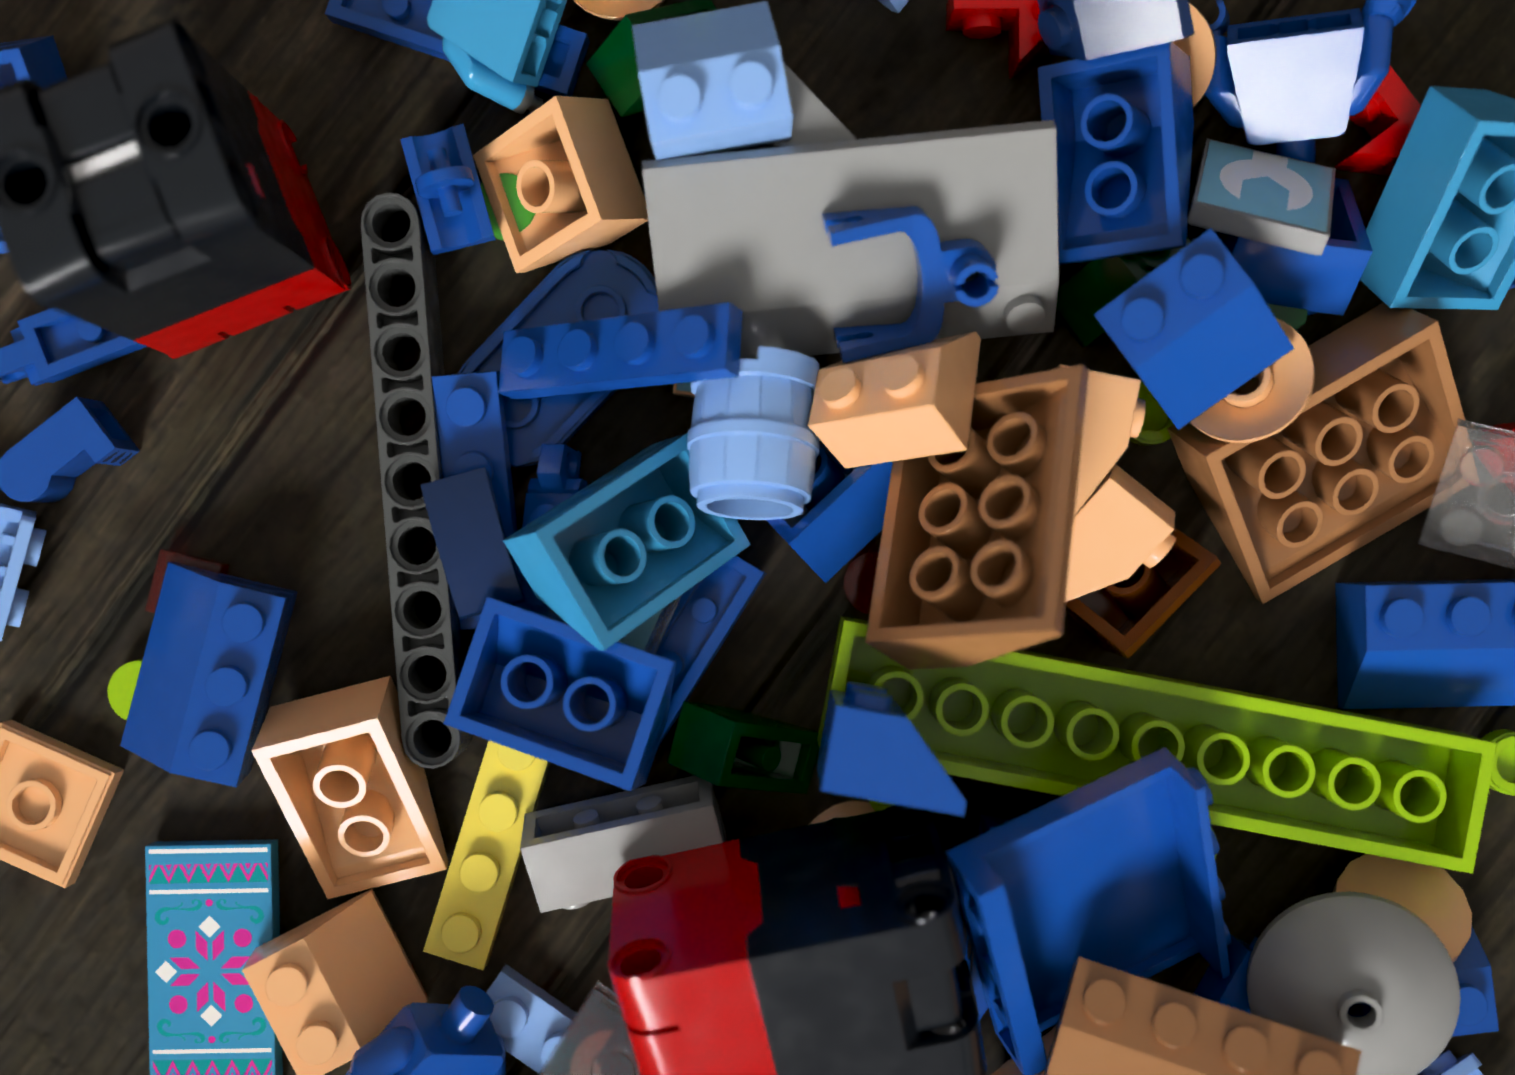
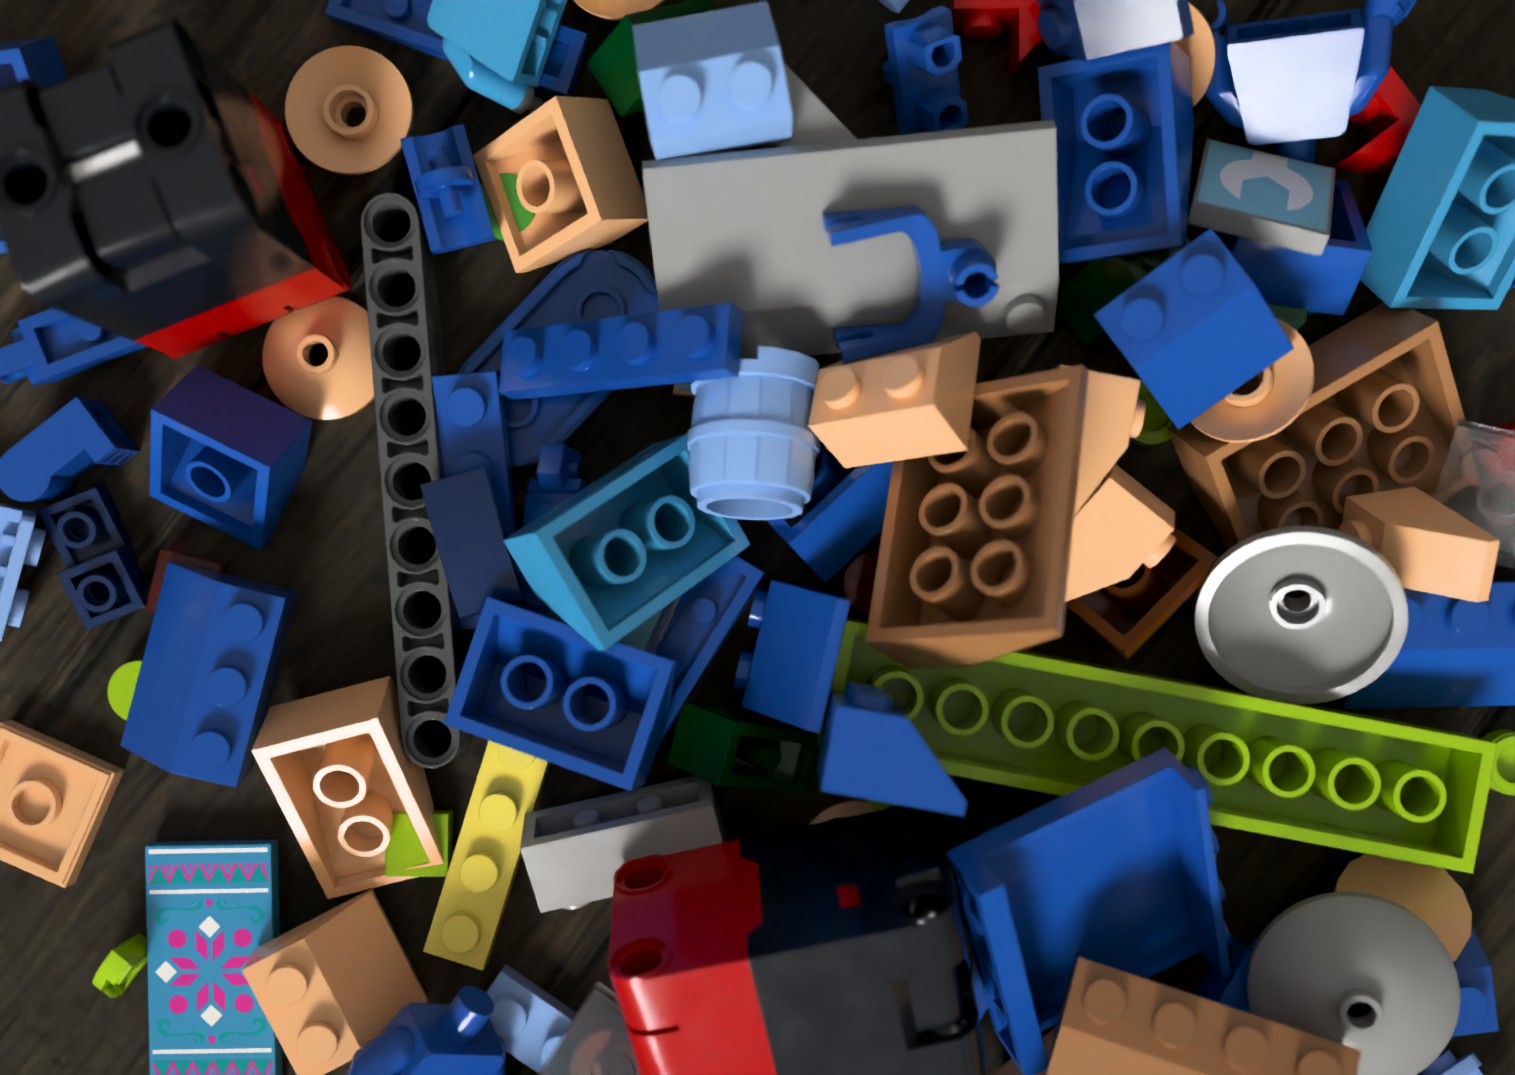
none -> dark blue slope [37,483,149,630]
none -> lime tile [92,932,147,998]
none -> blue slope [149,365,312,550]
none -> light nougat dish [262,296,374,420]
none -> light nougat dish [285,45,414,175]
none -> lime tile [385,810,453,877]
none -> blue slope [733,578,851,733]
none -> blue hips [882,5,969,135]
none -> light grey dish [1195,526,1409,705]
none -> light nougat slope [1338,486,1500,602]

